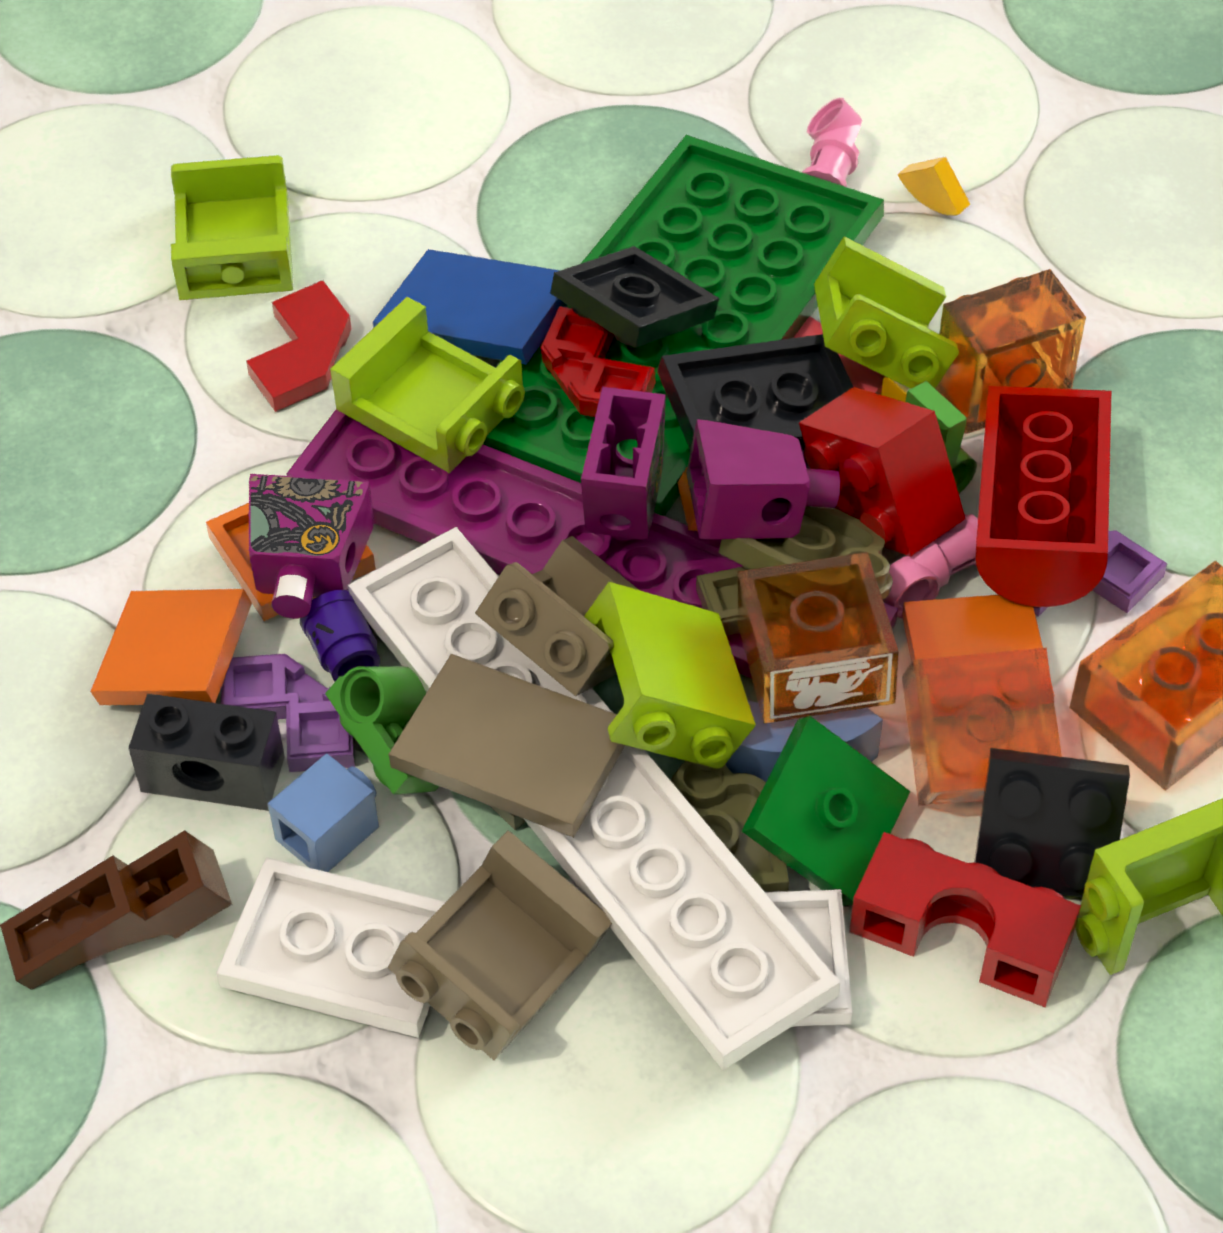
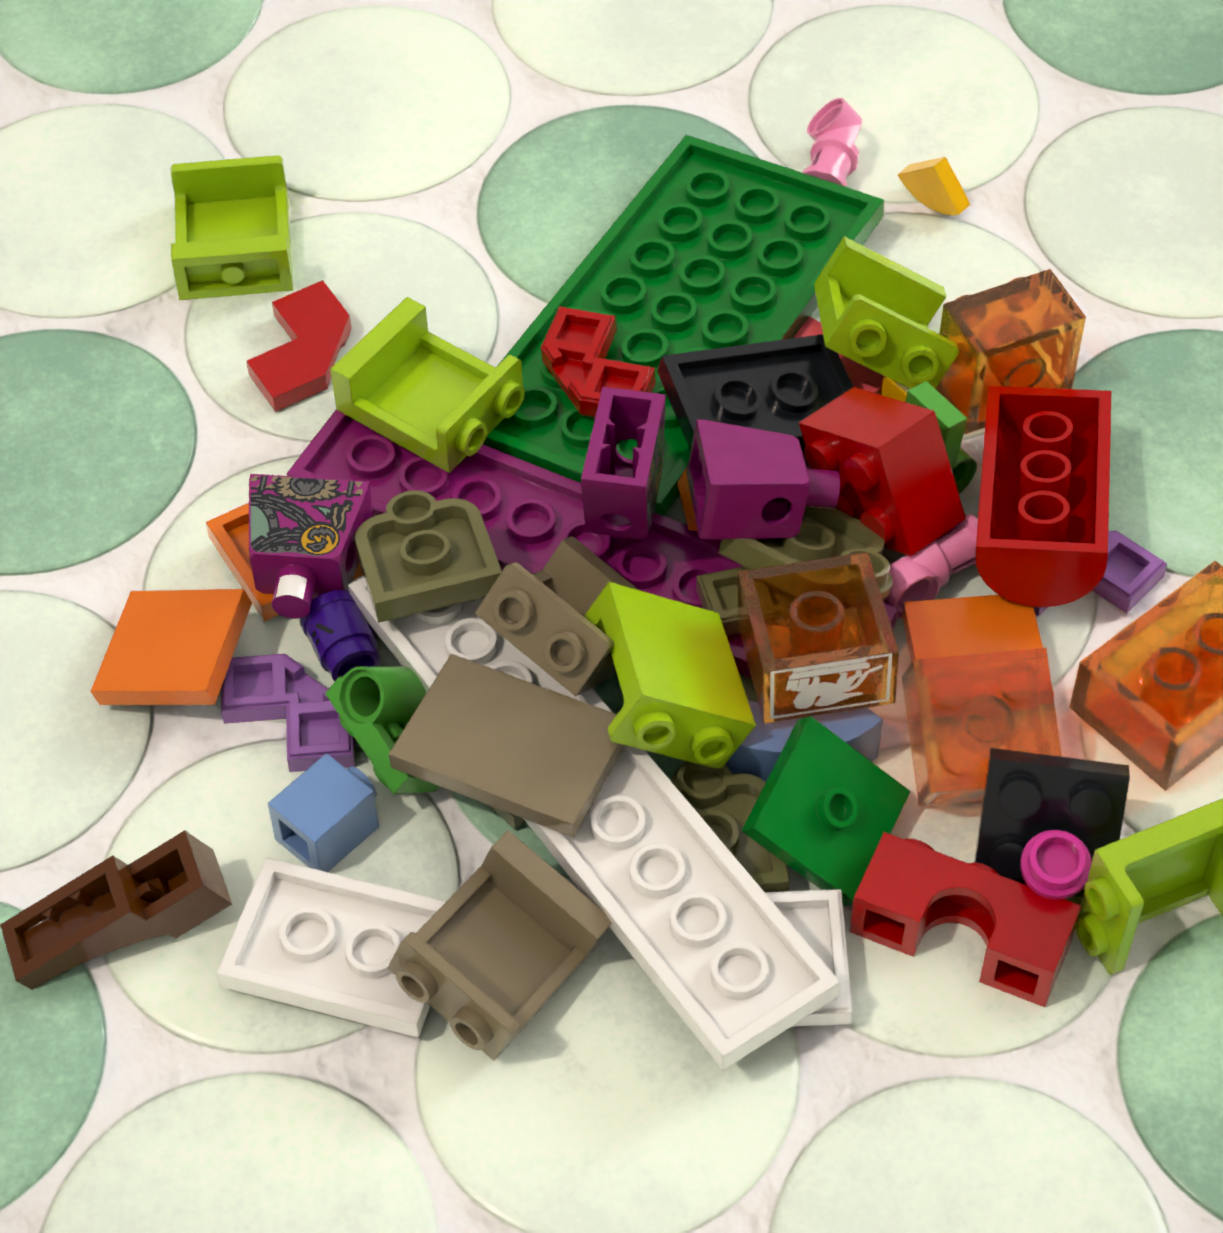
black brick [128,693,285,811] -> none
blue tile [372,249,568,365] -> none
black plate [550,246,719,348] -> none
none -> olive plate [355,490,502,623]
none -> dark pink plate [1020,830,1092,900]

